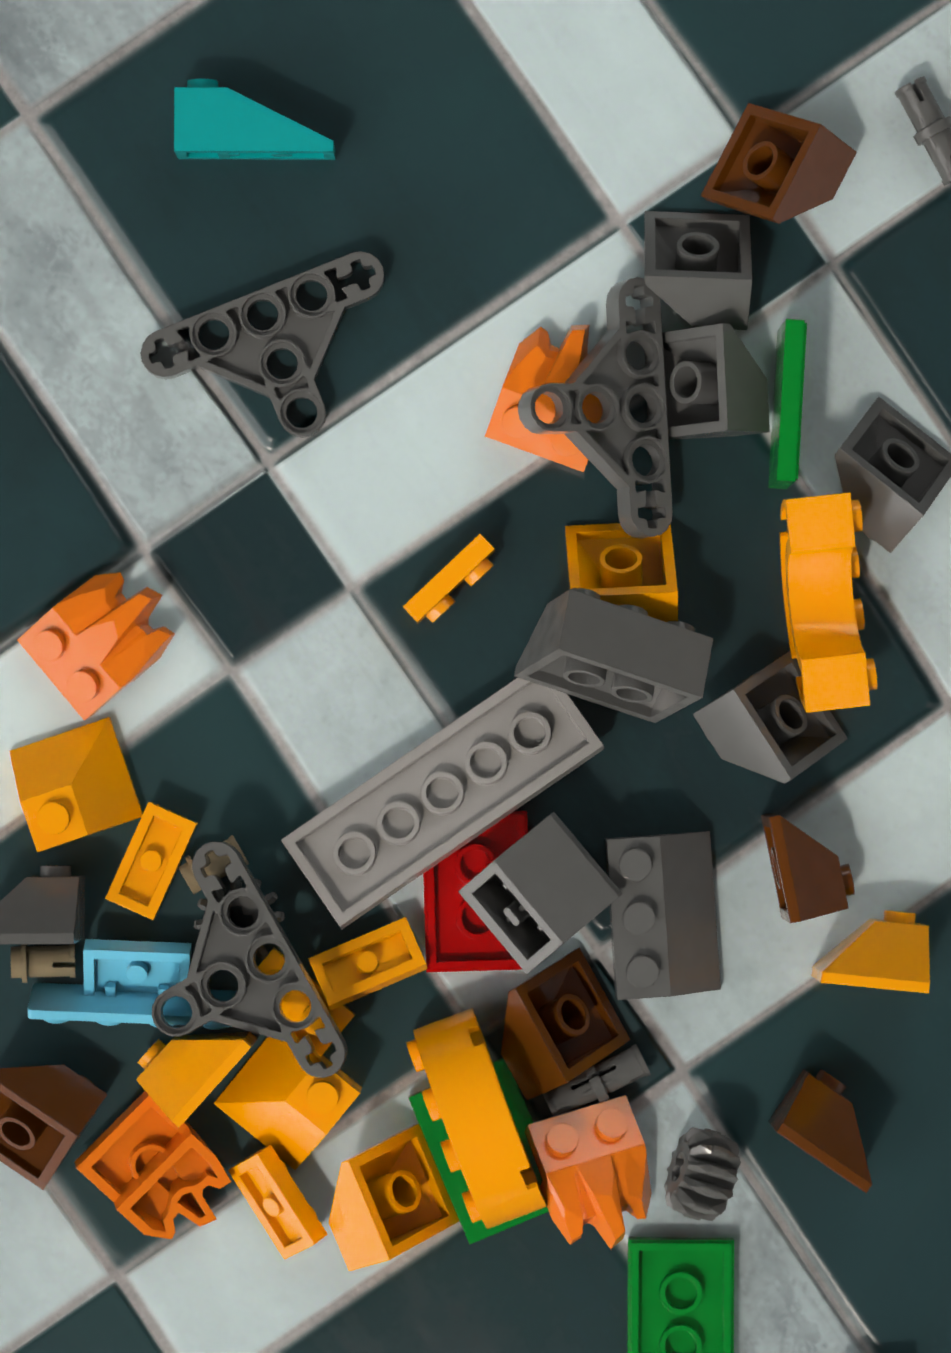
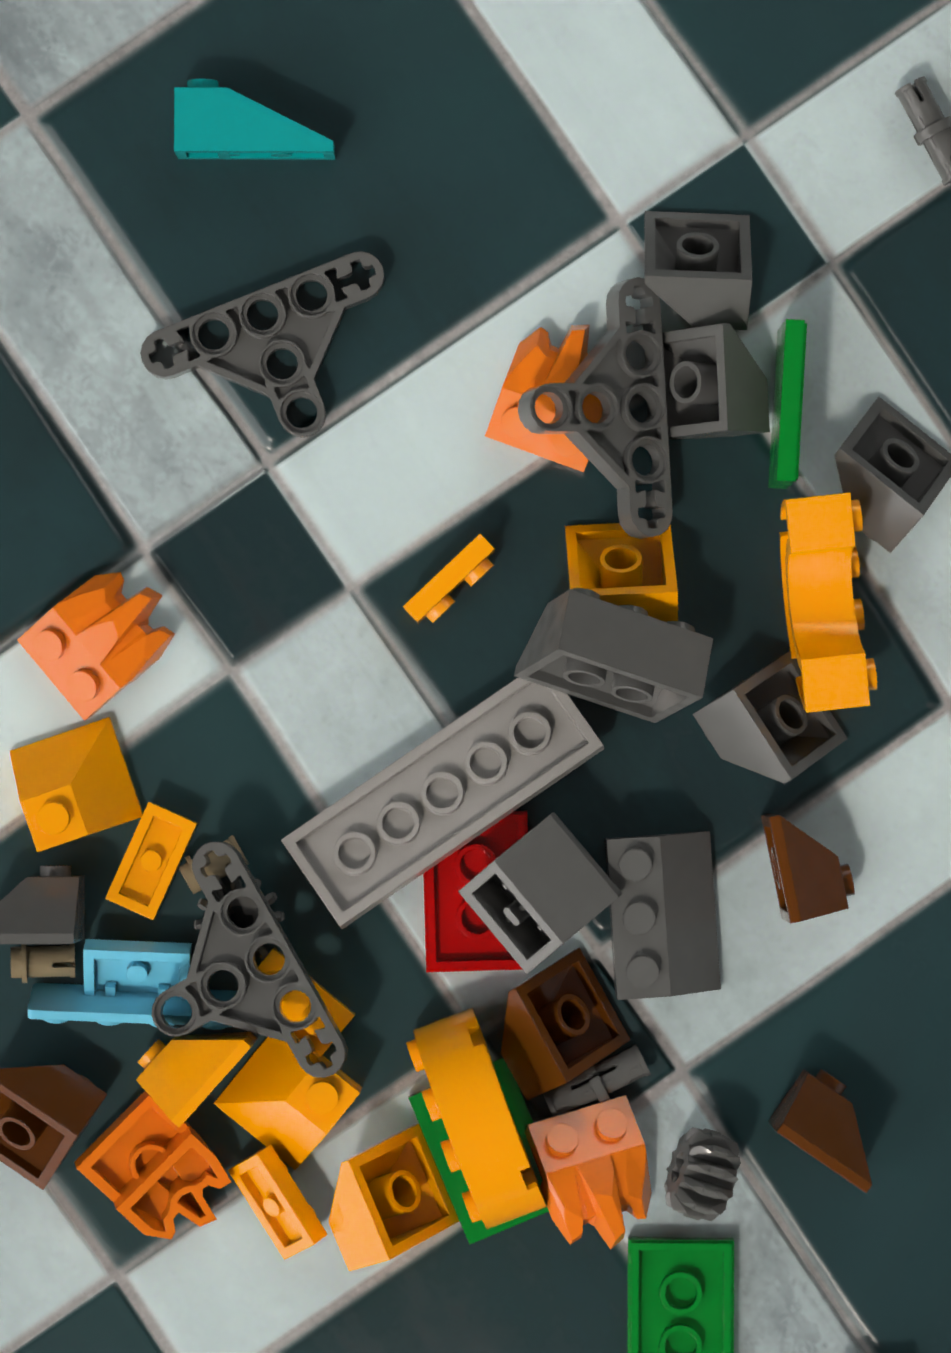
light orange plate [308,917,428,1011] -> none
reddish brown slope [701,103,857,224] -> none
light orange slope [811,910,930,993] -> none

